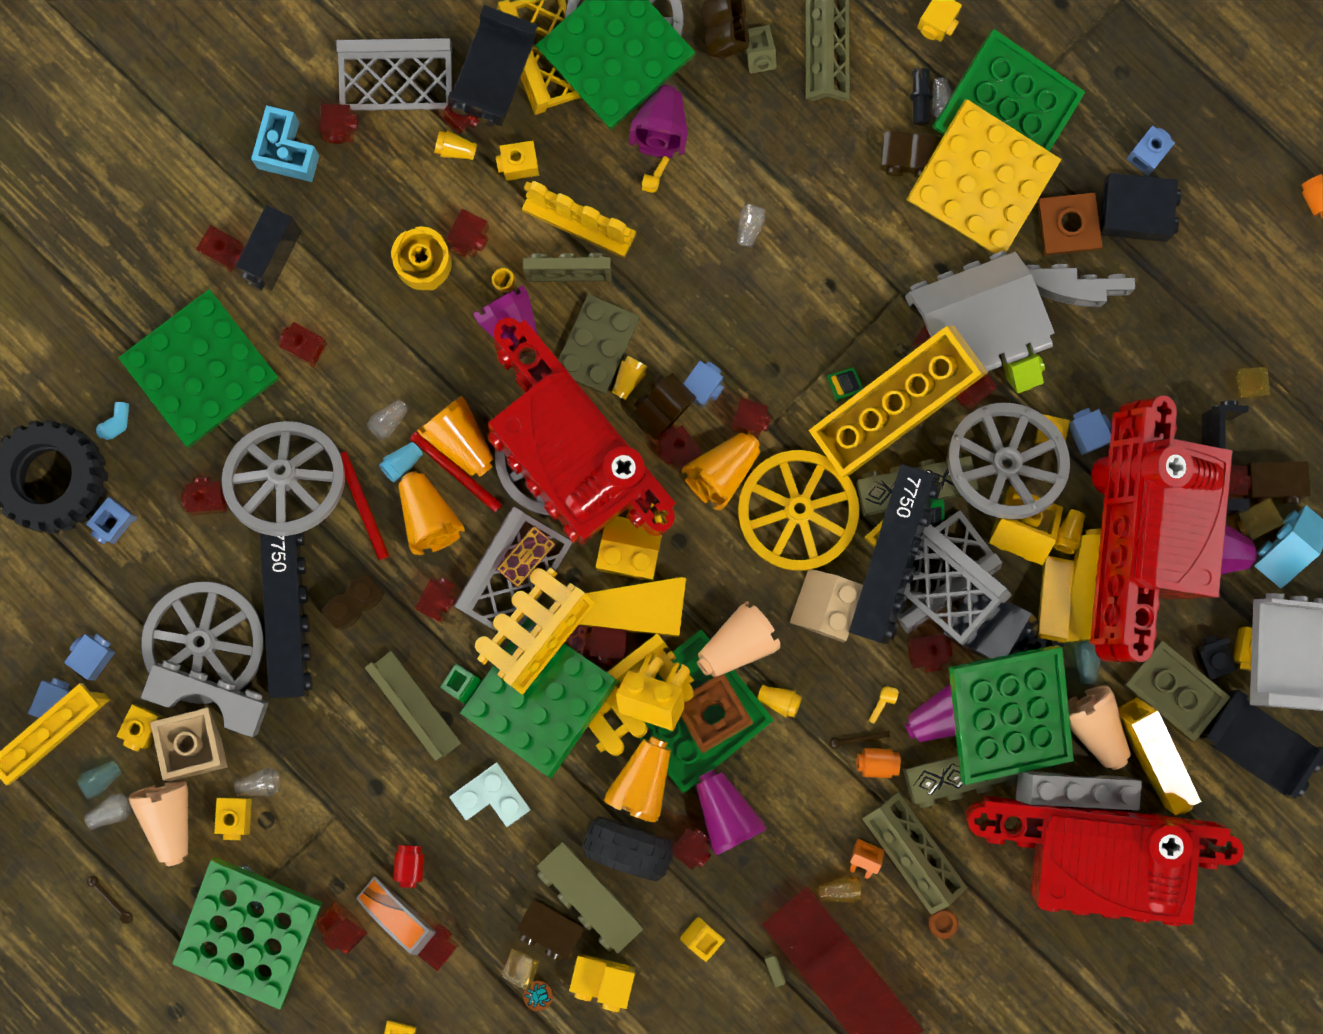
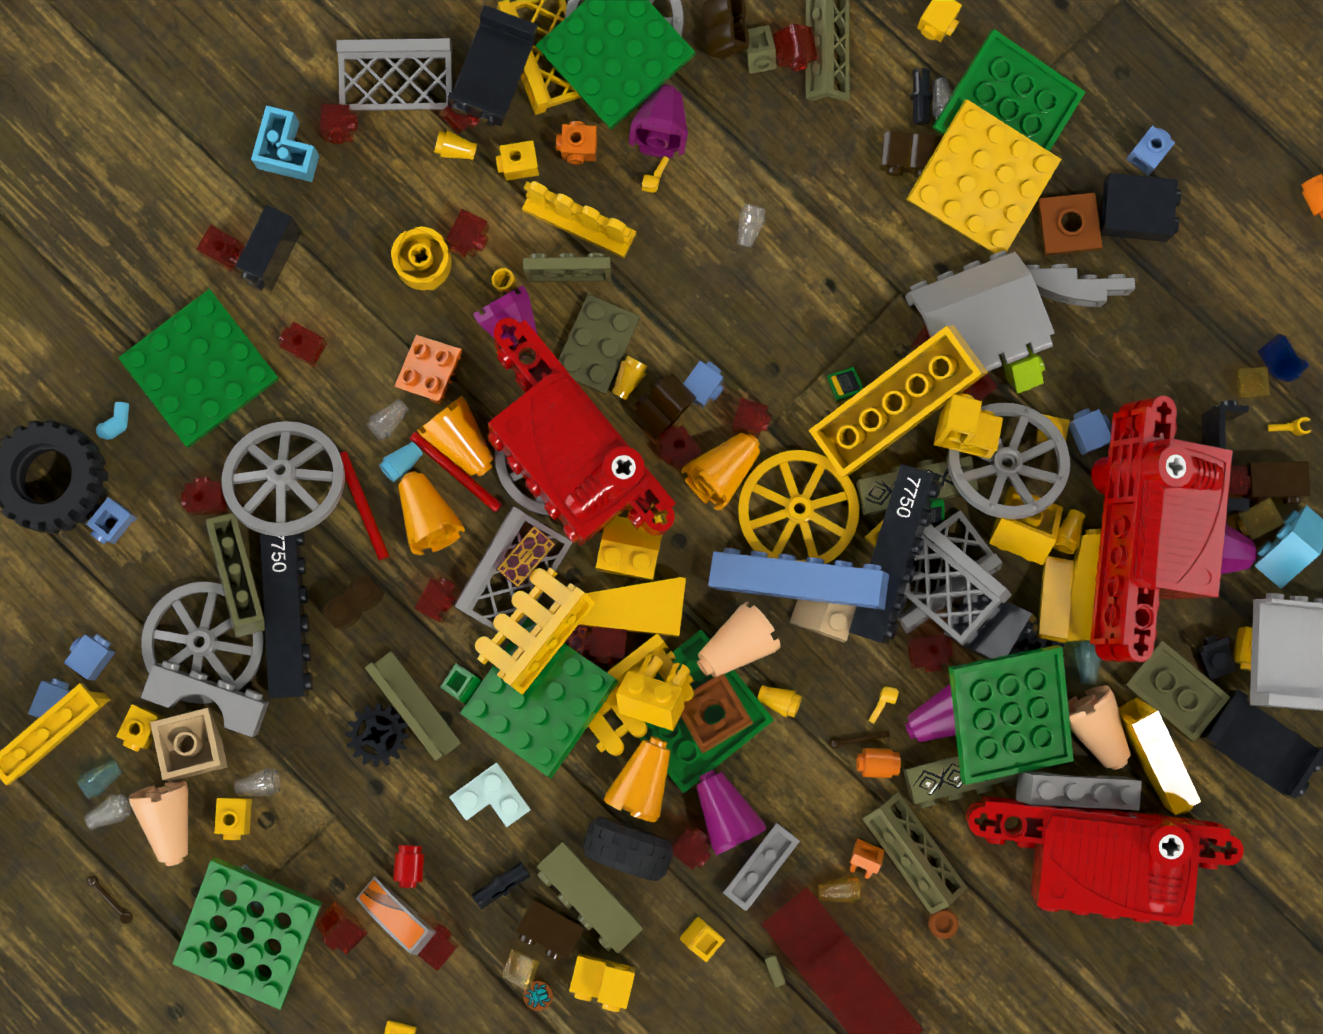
none -> olive brick [206,513,265,638]
none -> black gear [345,703,410,767]
none -> orange hinge [394,335,462,404]
none -> black pin [472,861,531,910]
none -> orange brick [556,121,597,165]
none -> medium blue brick [708,548,889,610]
none -> light grey plate [723,823,800,911]
none -> clear red brick [773,23,818,71]
none -> yellow brick [934,394,1003,459]
none -> clear blue bracket [1257,334,1309,382]
none -> yellow hand [1267,417,1311,436]

